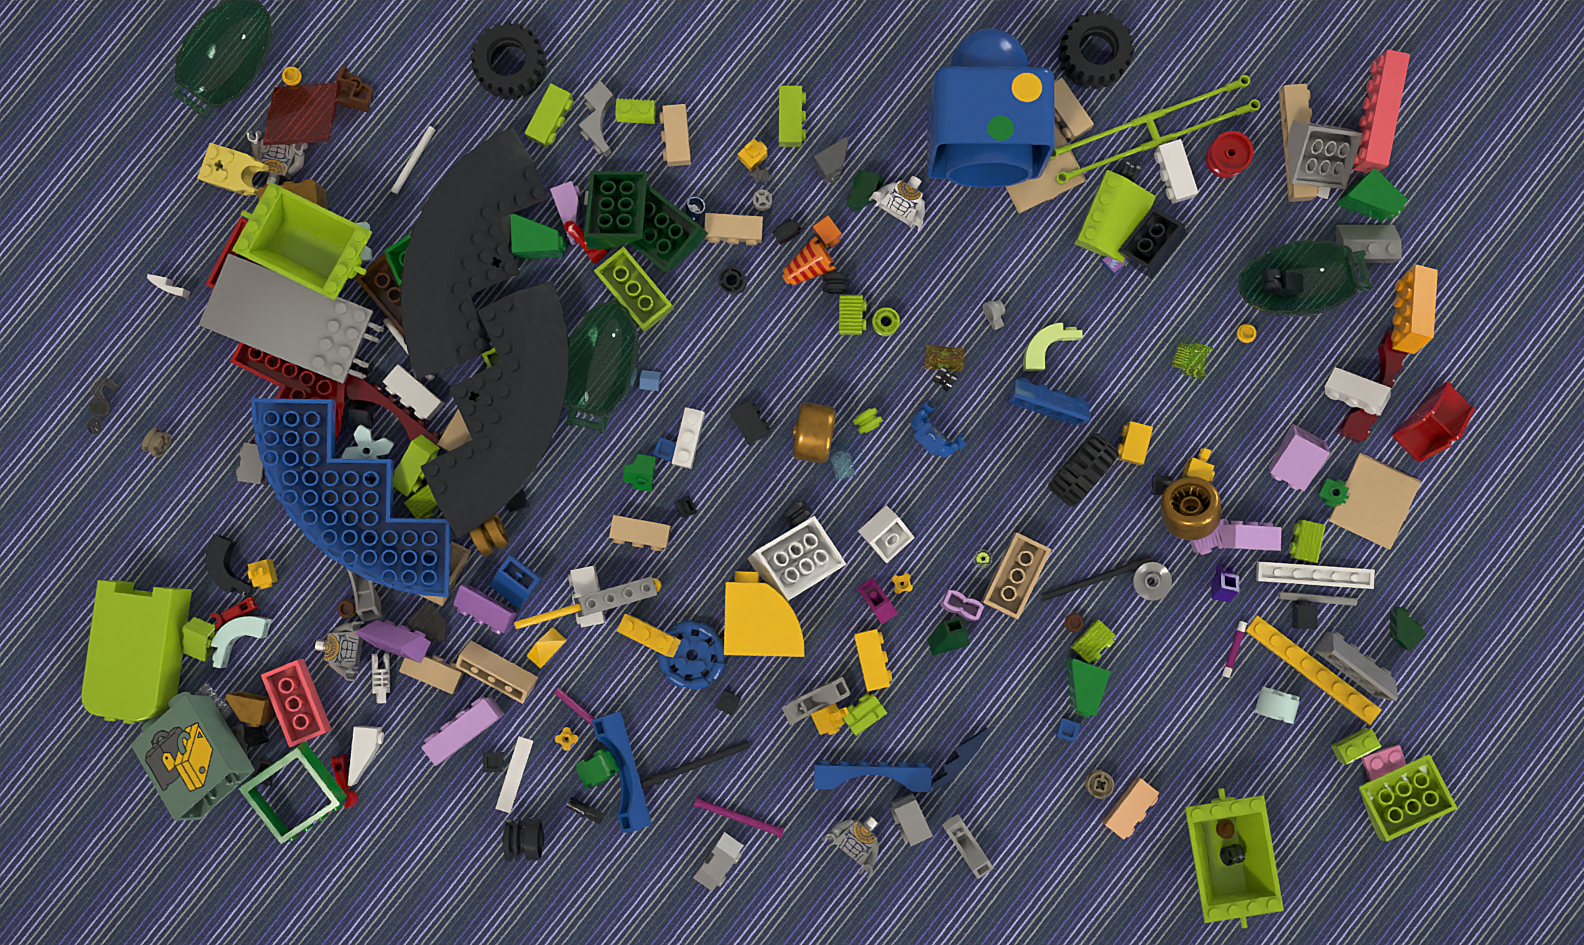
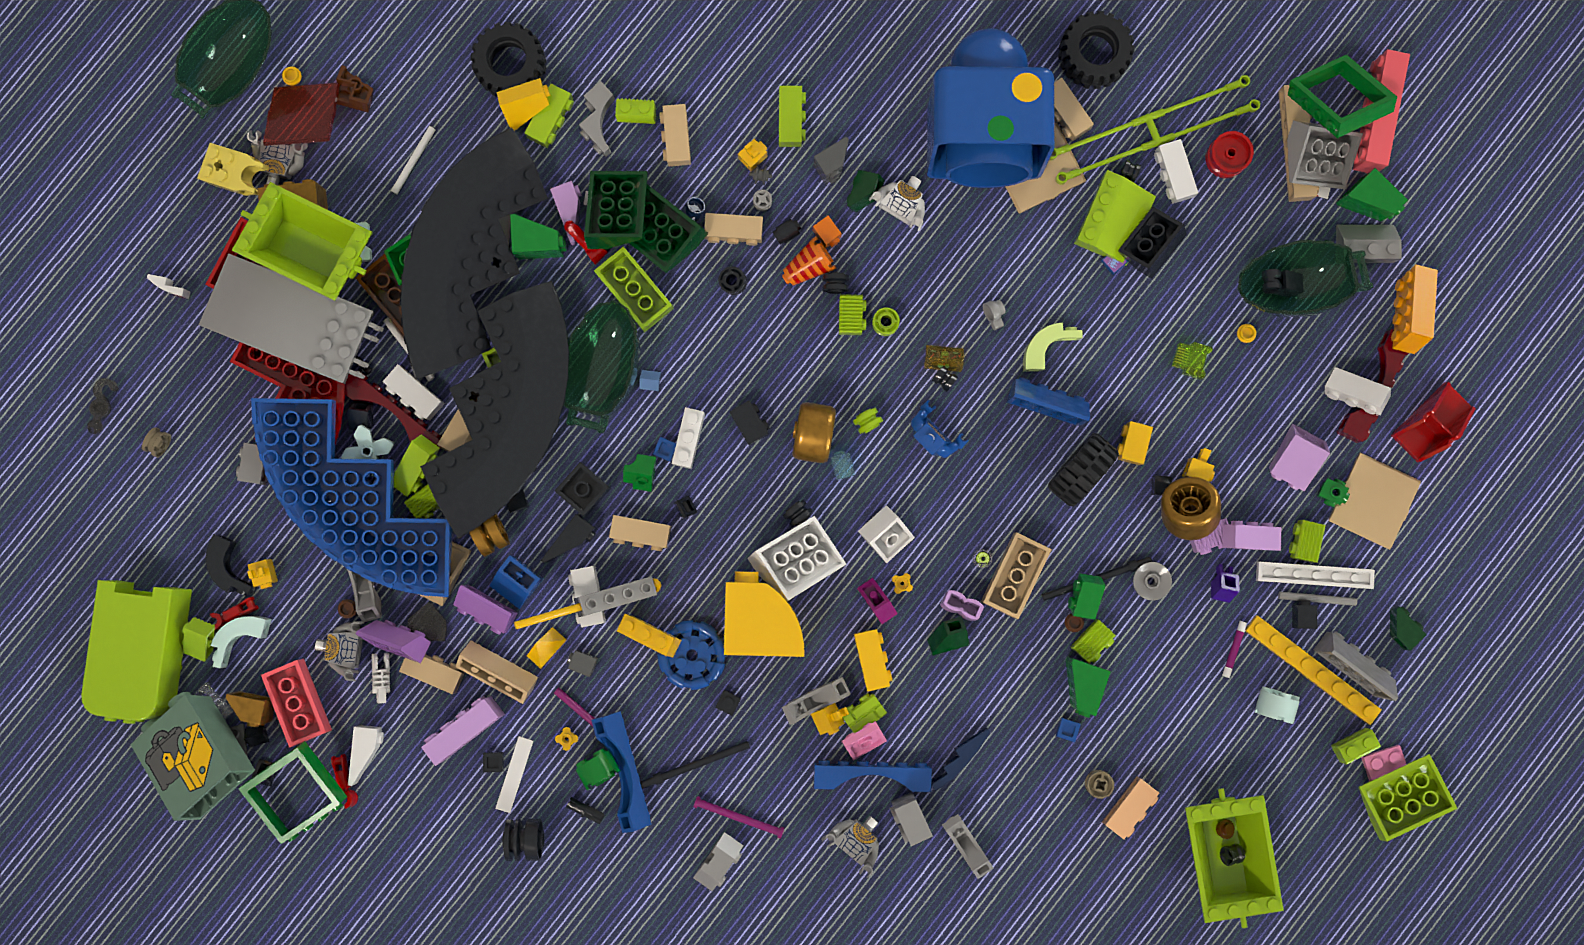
none -> yellow slope [497,78,550,131]
none -> black slope [541,514,597,563]
none -> black brick [555,462,611,517]
none -> dark grey brick [567,650,599,677]
none -> bright pink plate [842,721,887,760]
none -> green brick [1068,573,1106,620]
none -> green window [1288,55,1397,138]

